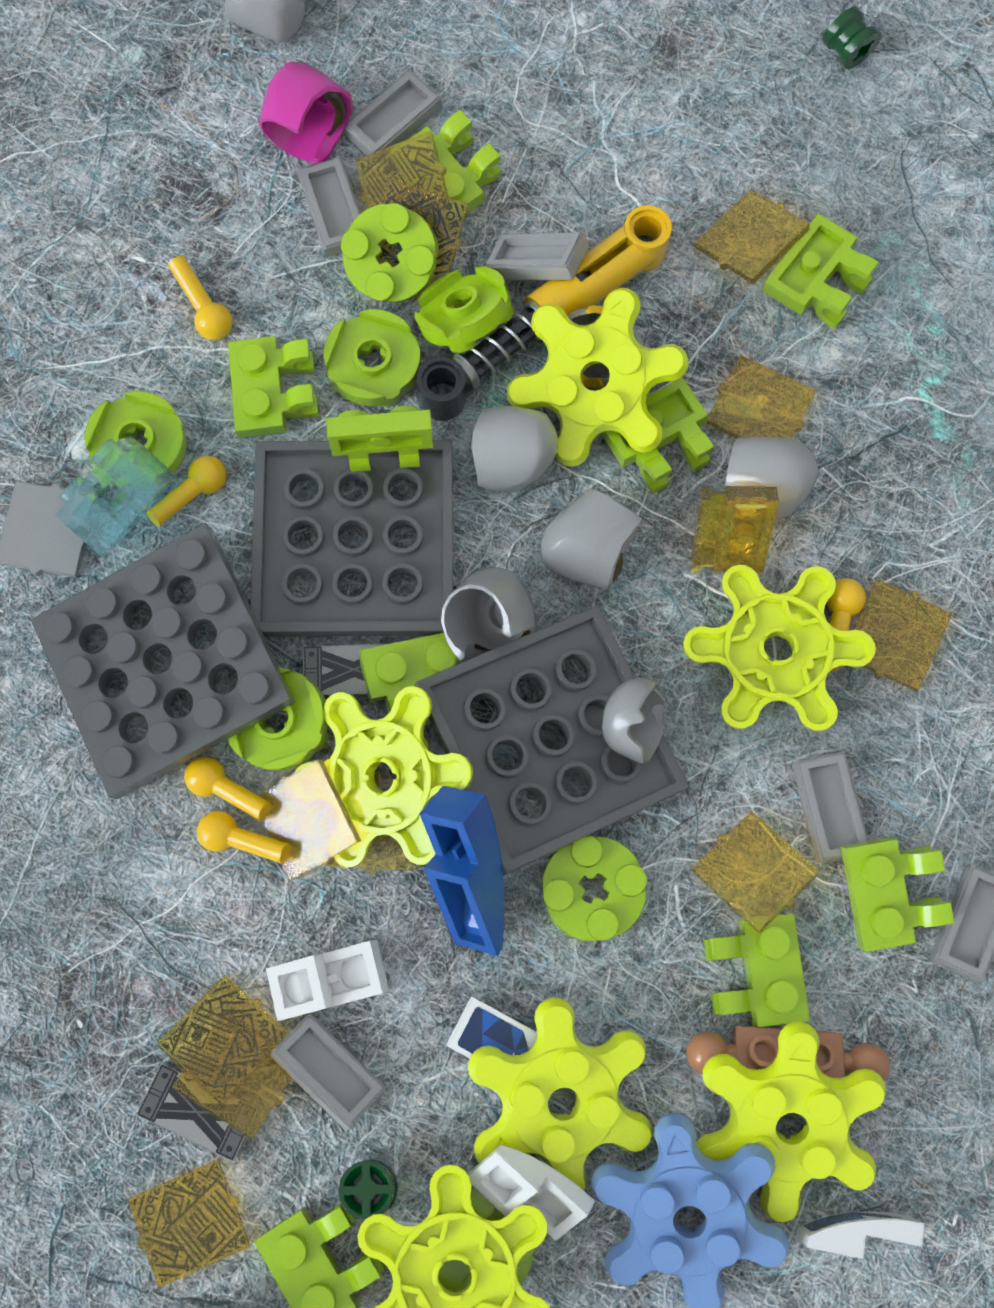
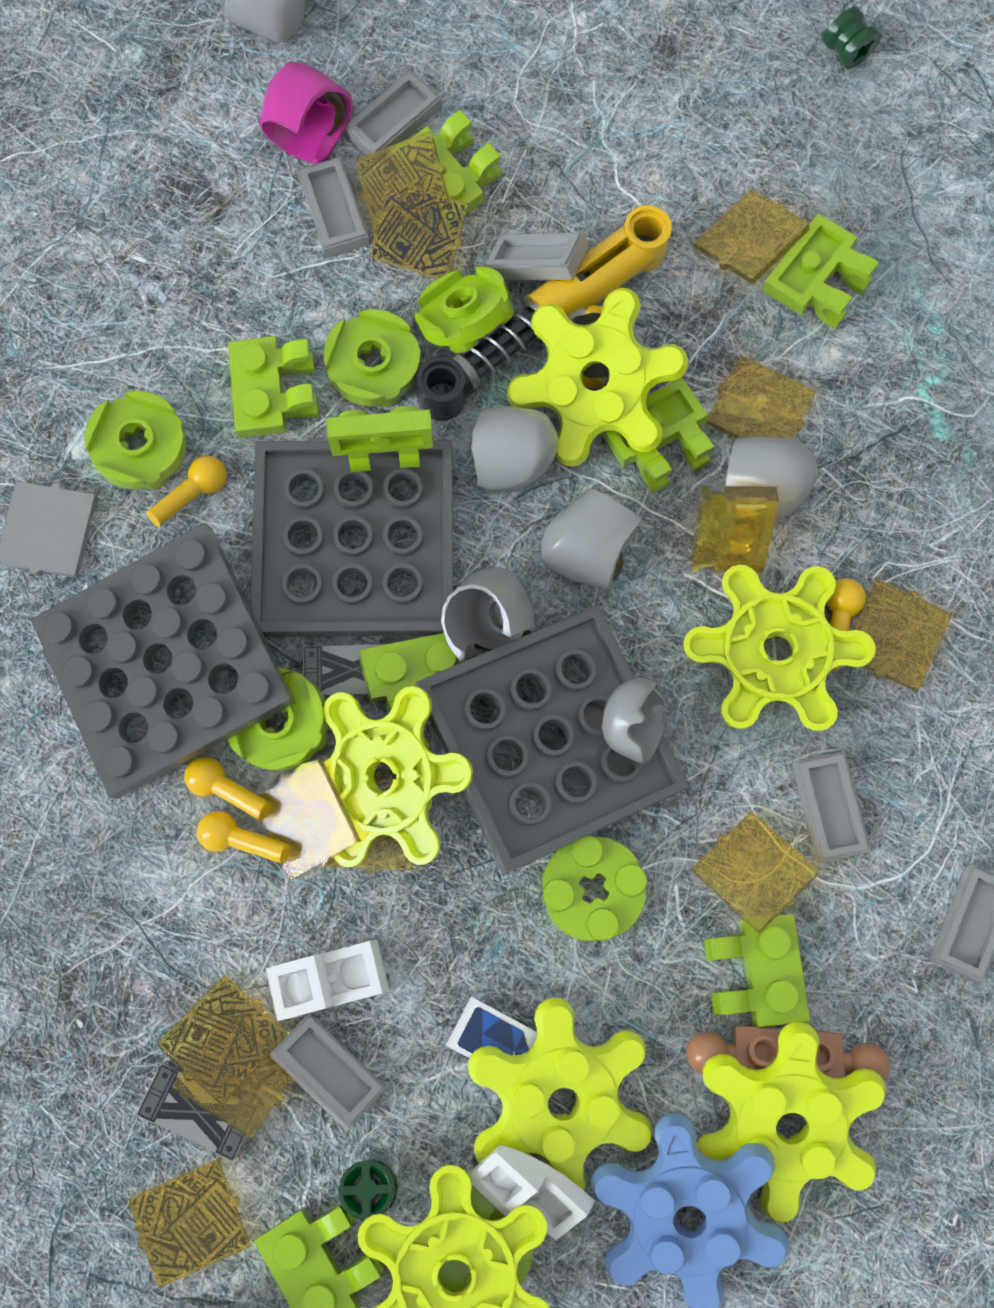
clear light blue brick [54,436,178,556] -> none
yellow bar [167,255,233,340] -> none
lime plate [341,203,439,303] -> none
blue slope [419,786,505,956] -> none
white slope [795,1211,925,1259] -> none
lime plate [840,837,954,952] -> none

